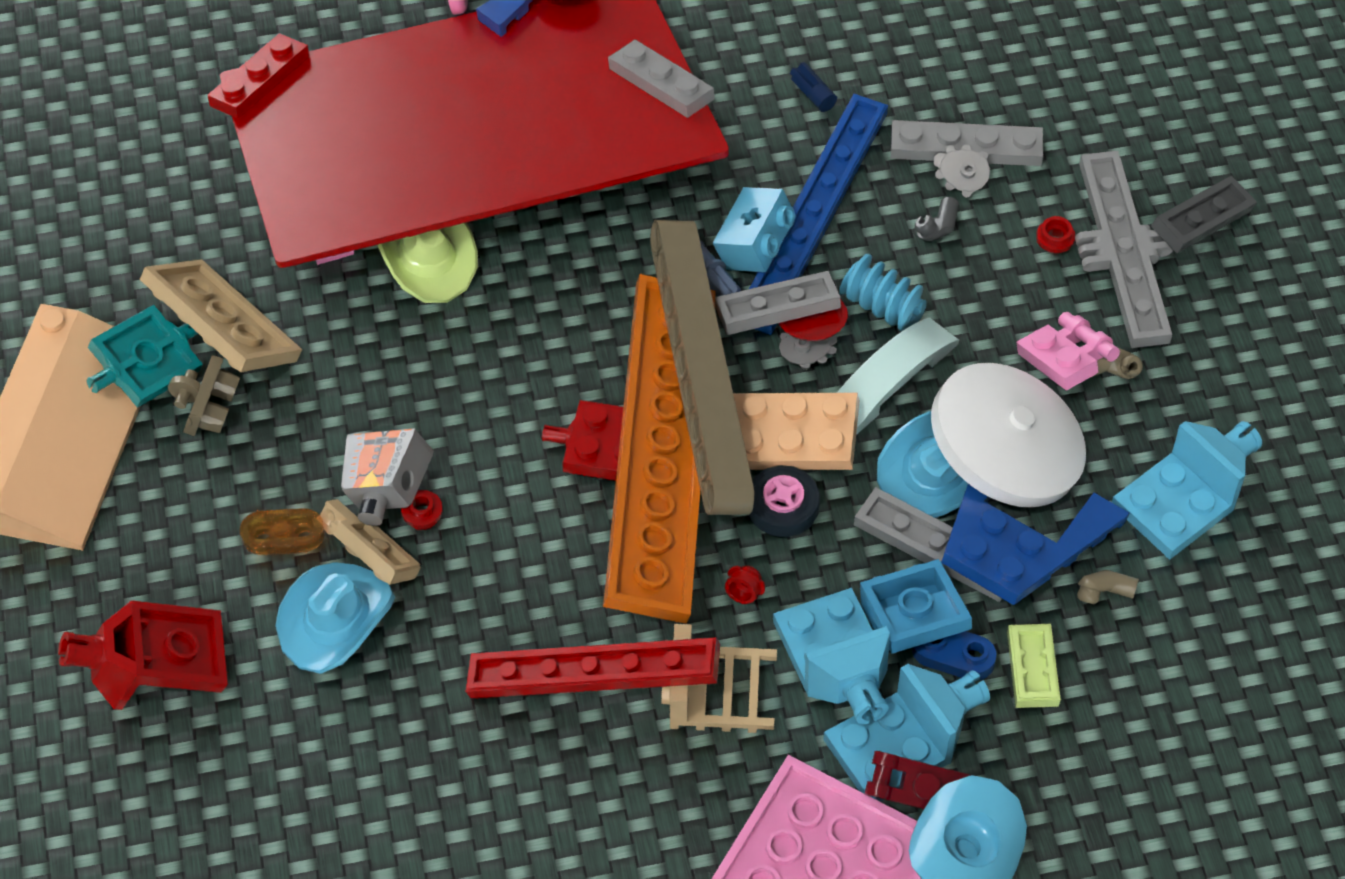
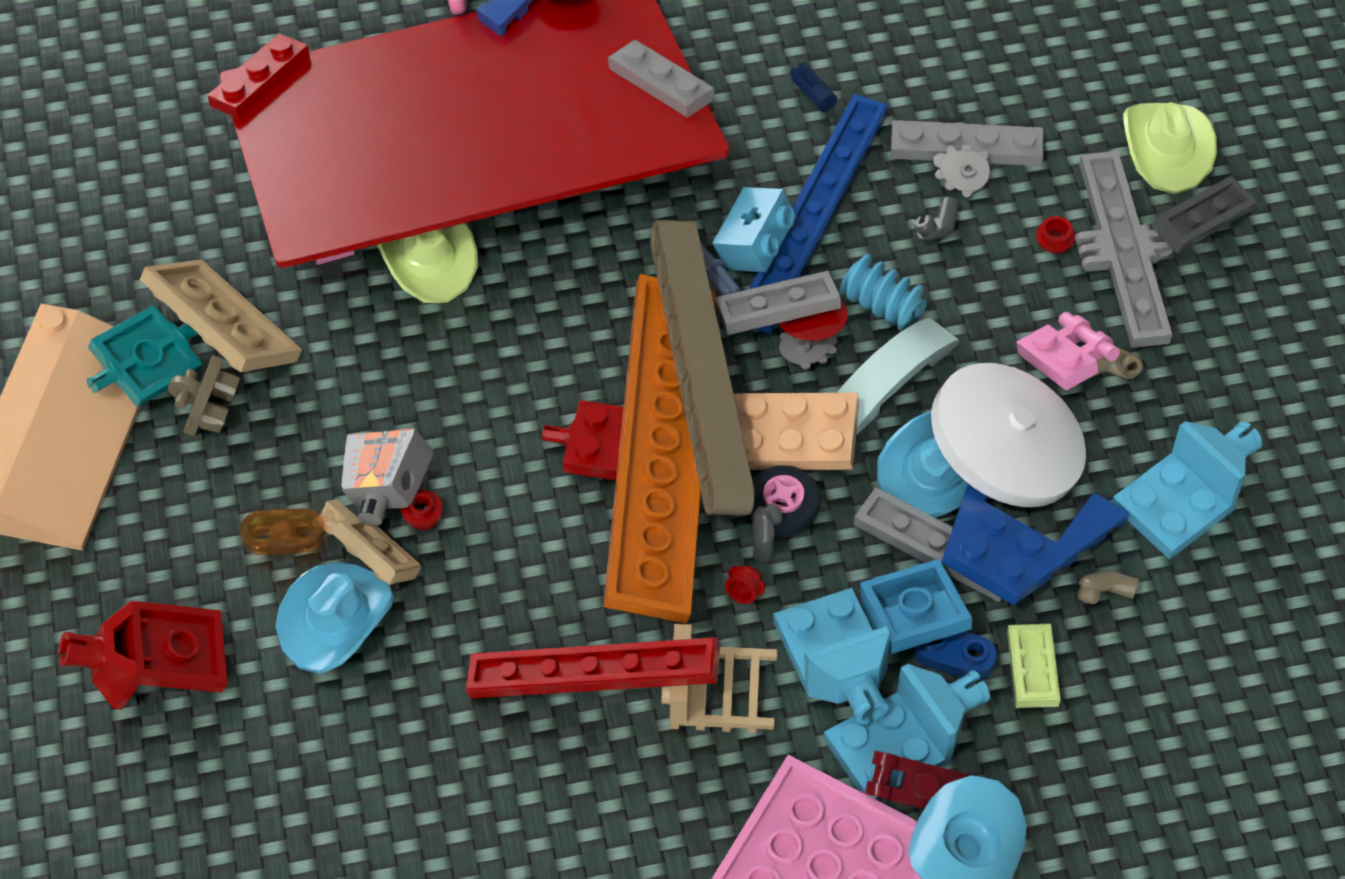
none -> dark grey arm [752,503,783,563]
none -> yellowish green hat [1123,102,1217,194]

